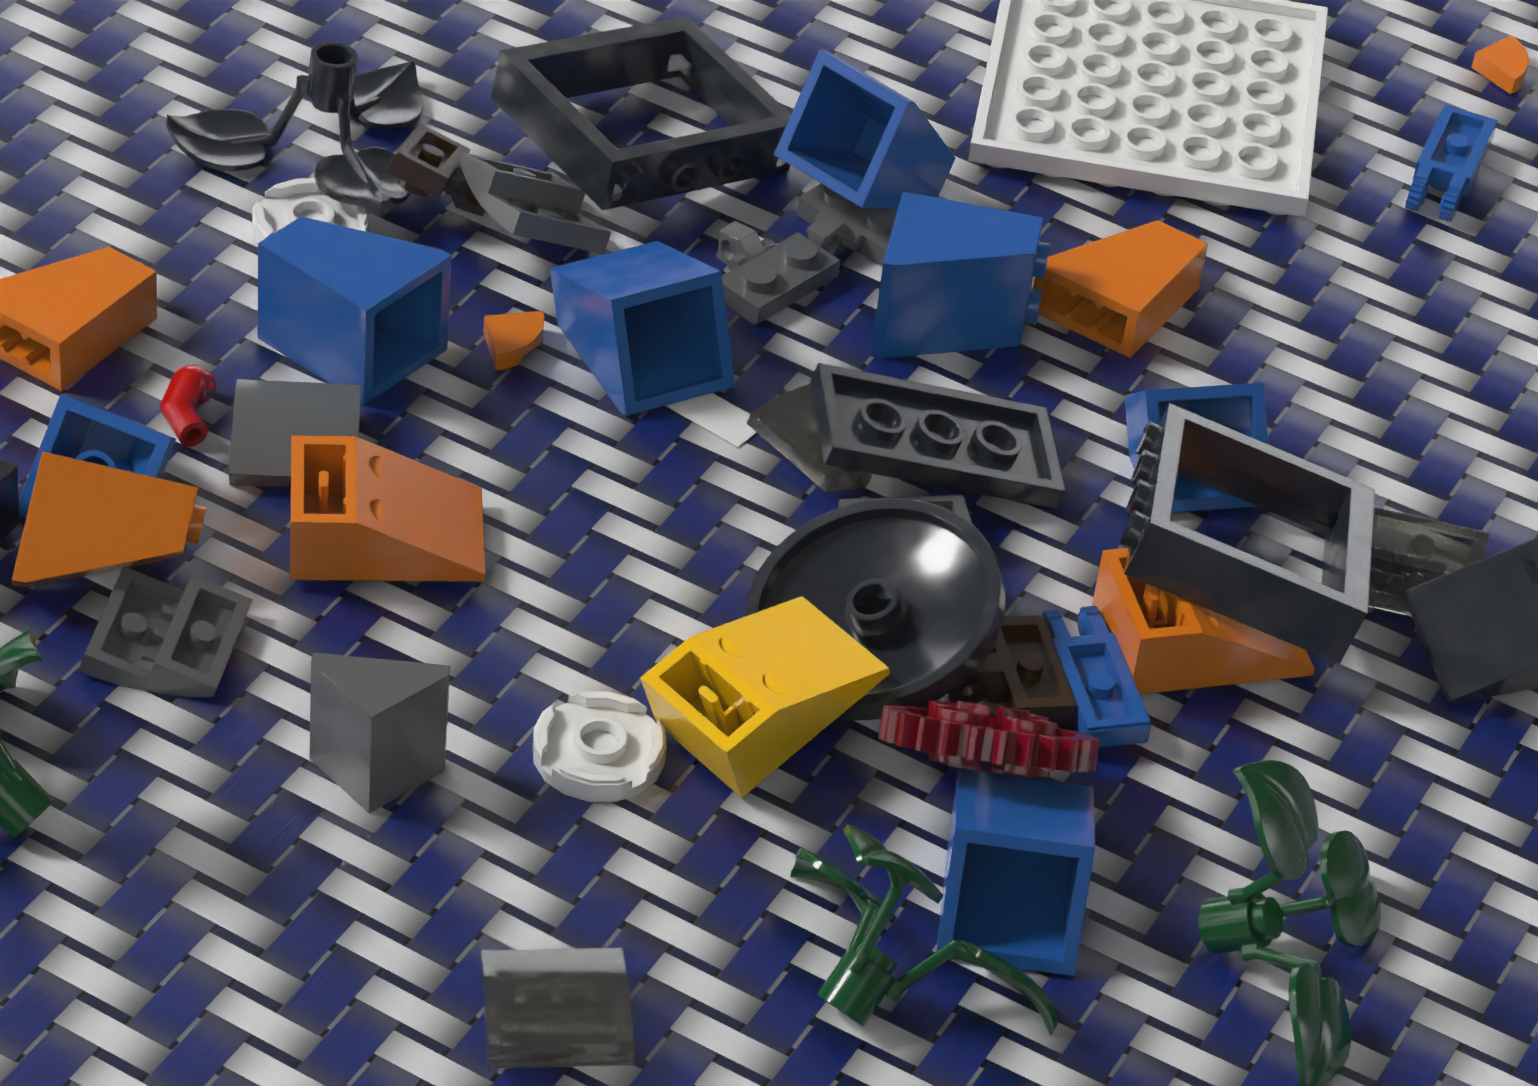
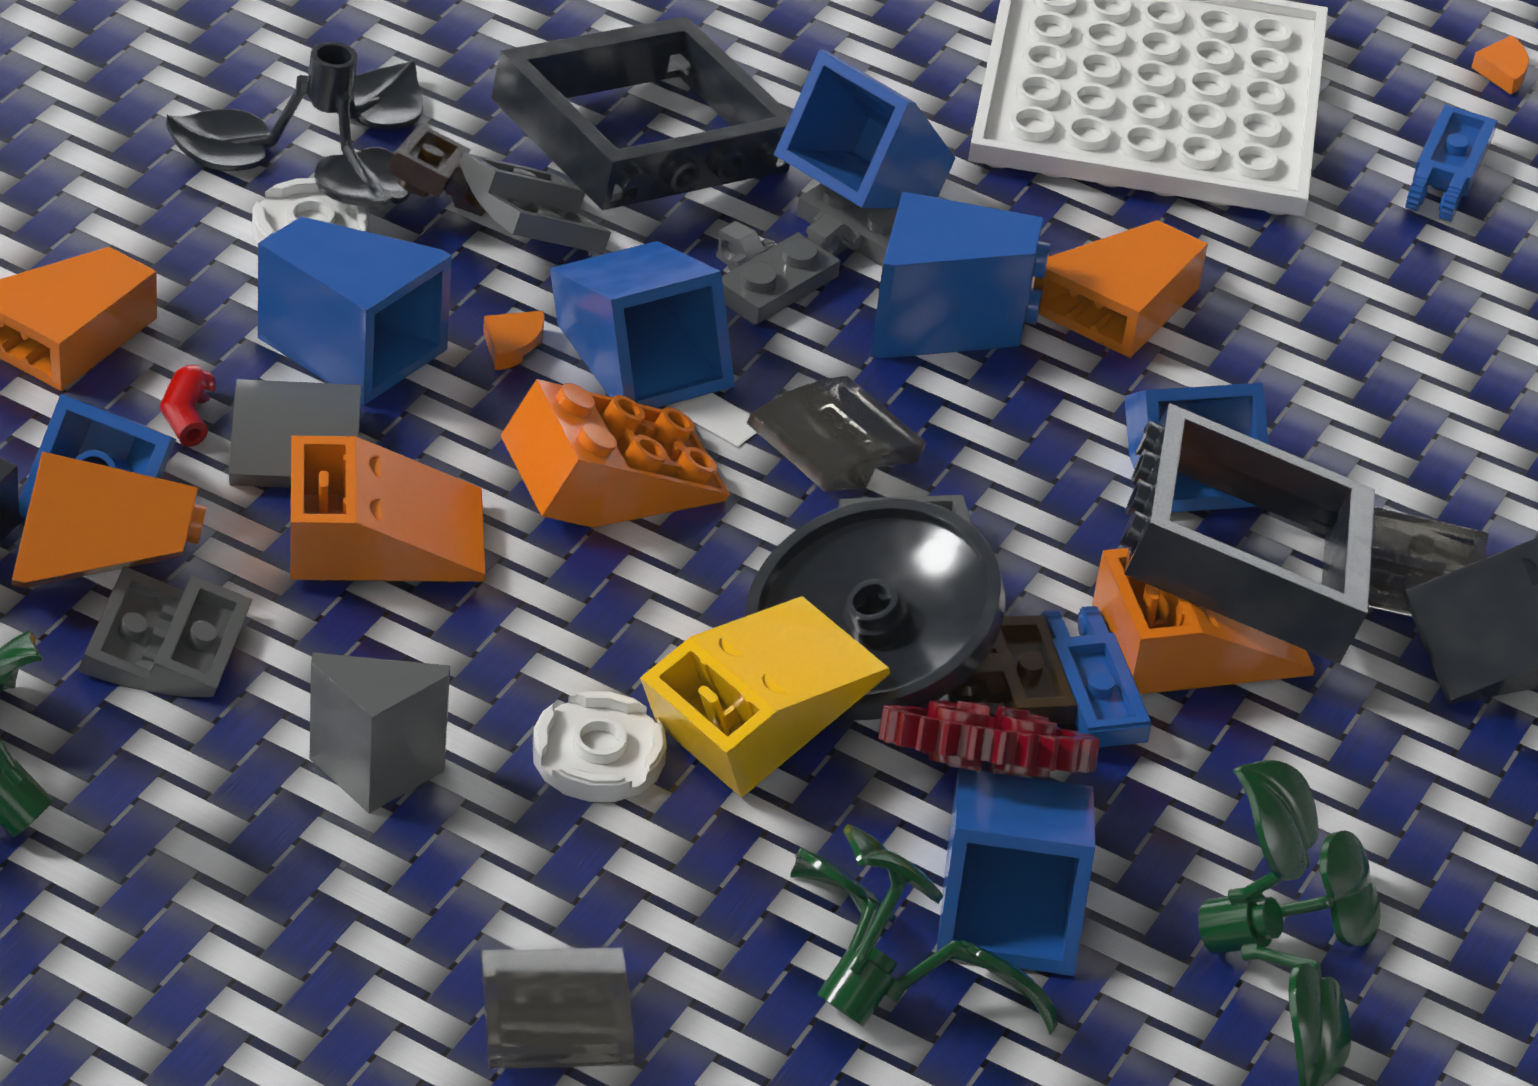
black plate [810,363,1065,508] -> none
none -> orange slope [500,379,730,528]

